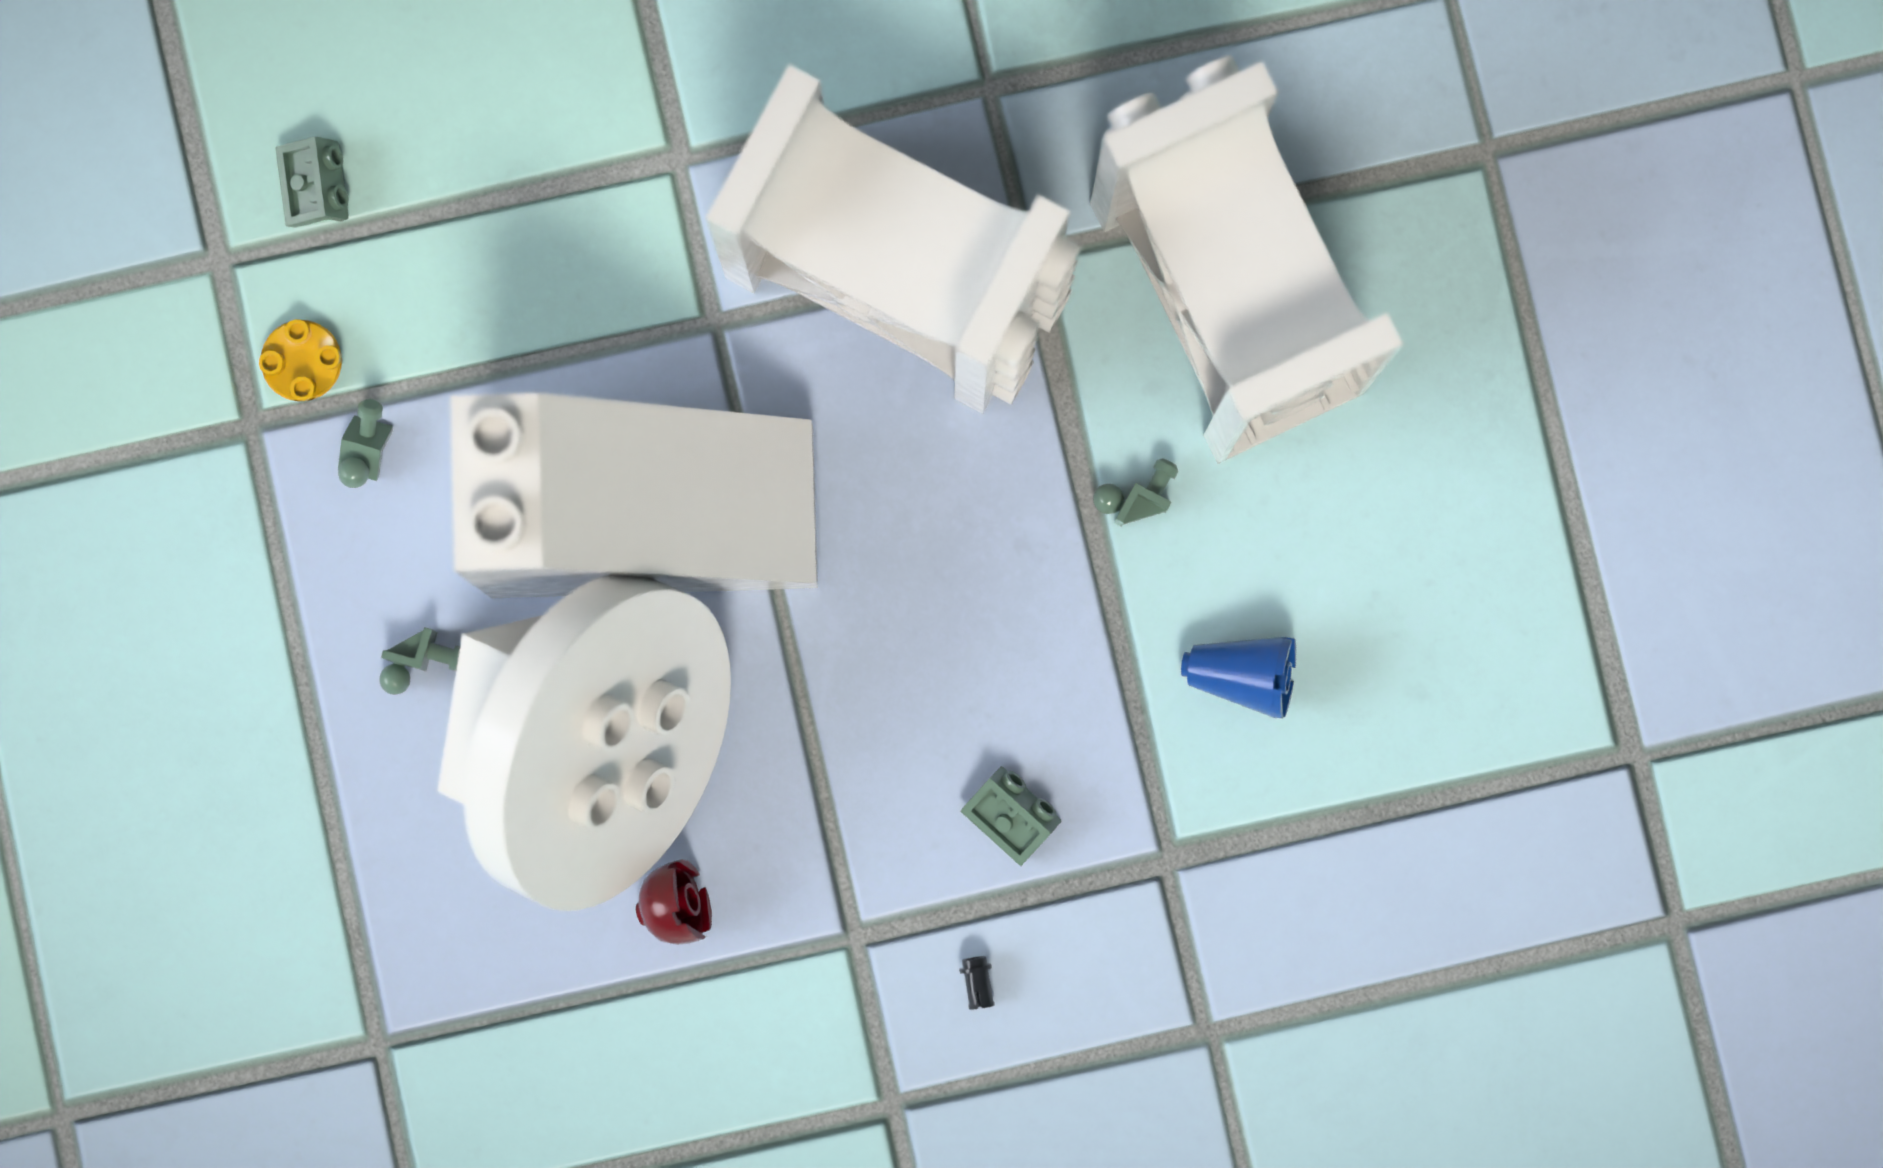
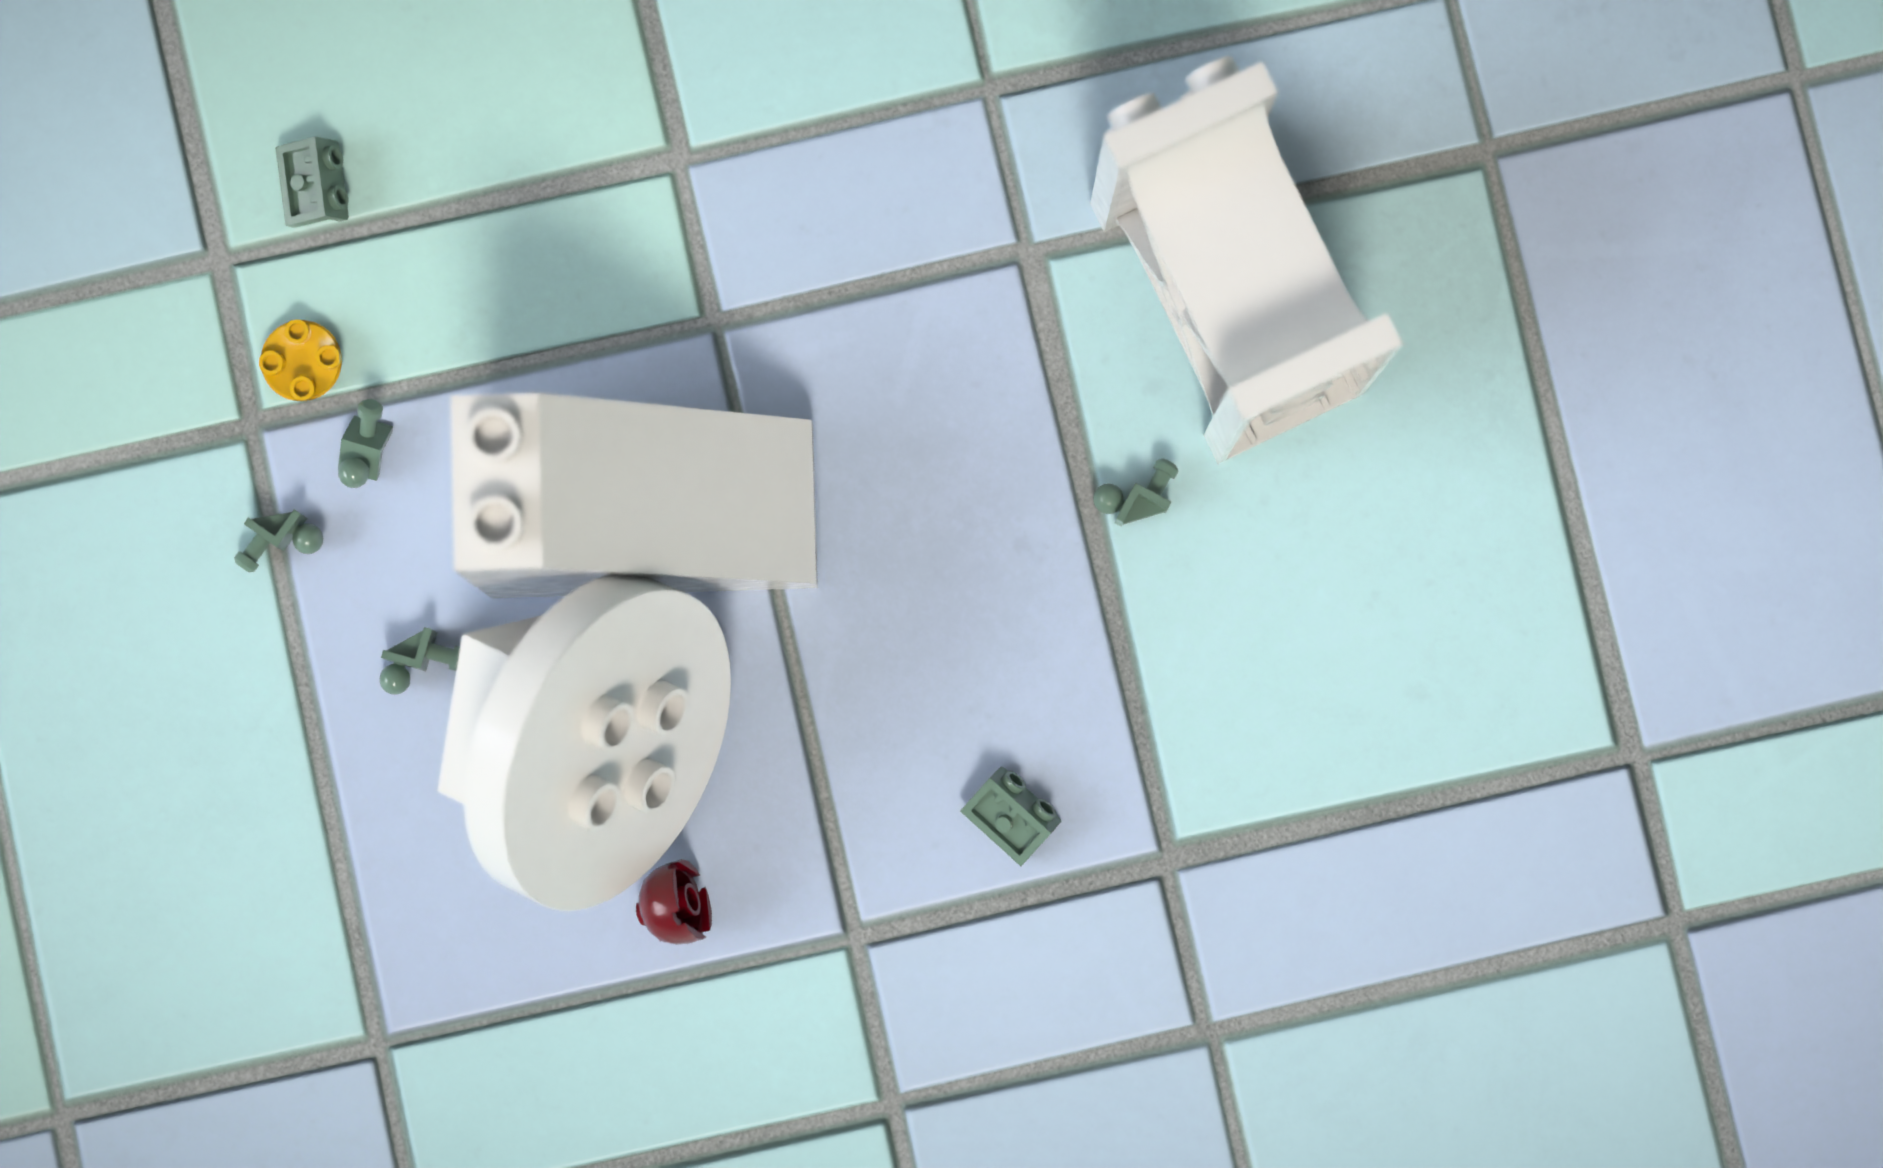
white piece [706,64,1081,414] -> none
black pin [959,956,995,1010] -> none
blue cone [1181,637,1297,719] -> none
none -> sand green piece [234,509,323,572]

